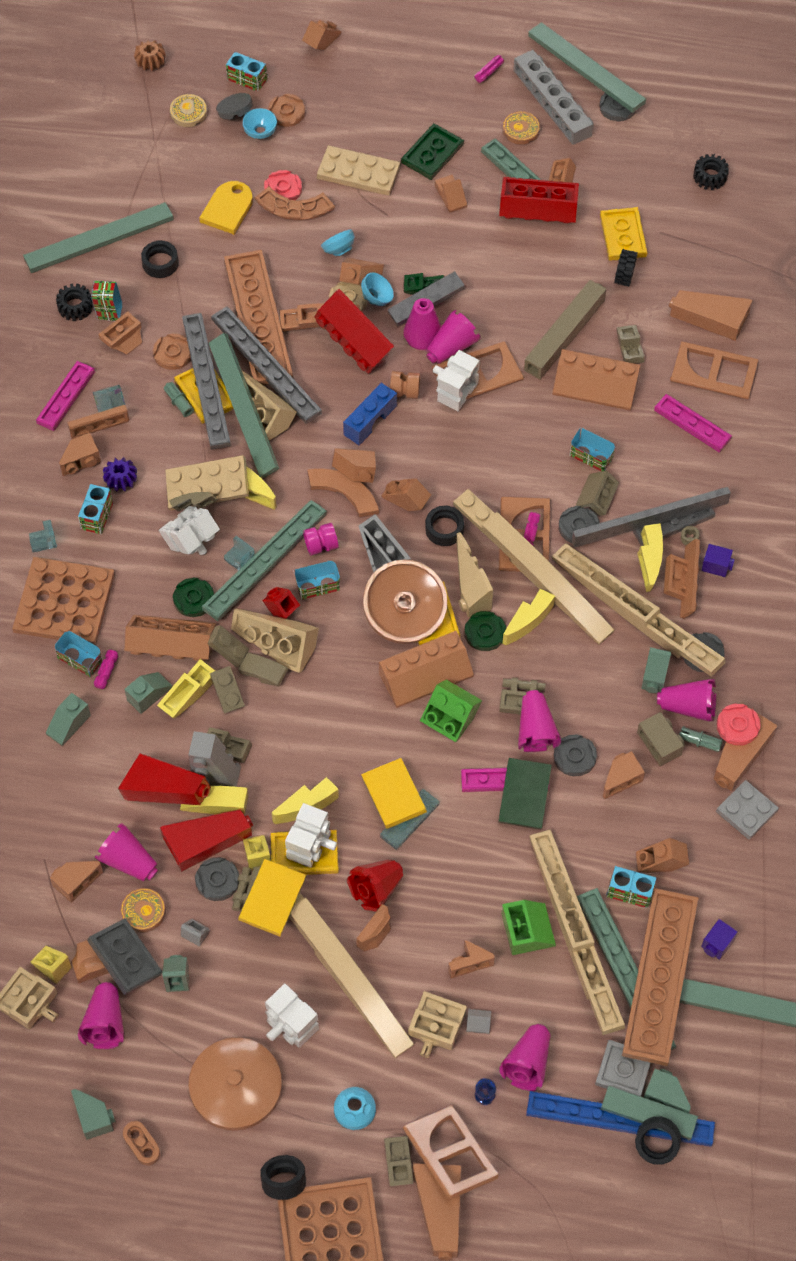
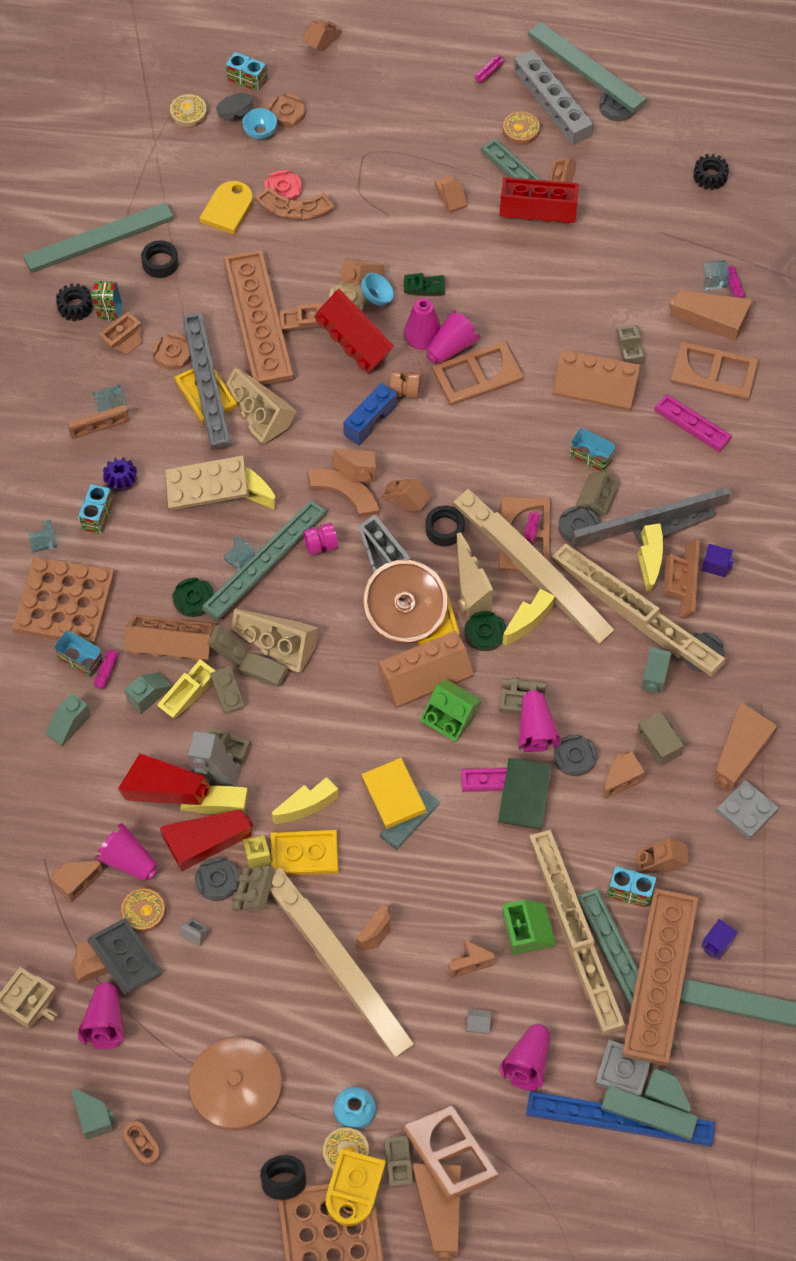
light yellow slope [31,946,72,984] -> none
dark pink tile [36,361,95,431] -> none
nougat slope [59,433,101,476] -> none
nougat gear [134,40,166,71] -> none
white brick [158,506,220,555] -> none
sand green slope [162,955,189,992] -> none
sand green axle [164,382,194,417] -> none
dark tan slope [169,492,218,512] -> none
sand green tile [209,333,279,478] -> none
flat silver tile [211,306,322,424] -> none
yellow tile [238,859,306,937] -> none
red brick [262,587,300,619] -> none
white brick [265,984,319,1048] -> none
white brick [285,803,337,868] -> none
medium azure piece [293,561,340,600] -> none
tan plate [317,145,400,196] -> none
medium azure piece [321,229,355,256] -> none
red cone [347,859,404,912] -> none
flat silver tile [388,271,465,327] -> none
dark green tile [401,123,464,180] -> none
tan plate [408,991,467,1058] -> none
white brick [433,350,480,411] -> none
clear blue bush [475,1078,496,1105] -> none
dark tan brick [524,280,606,380] -> none
yellow tile [600,207,647,261] -> none
black tyre [614,249,638,287] -> none
black tyre [635,1116,681,1165] -> none
dark pink cone [657,679,716,722] -> none
sand green axle [679,726,723,752] -> none
dark tan bush [681,526,700,545] -> none
coral tile [717,704,760,745] -> none
none -> tile [323,1127,369,1171]
none -> yellow tile [326,1148,386,1226]
none -> clear light blue panel [703,260,729,289]
none -> dark pink axle [725,266,745,298]

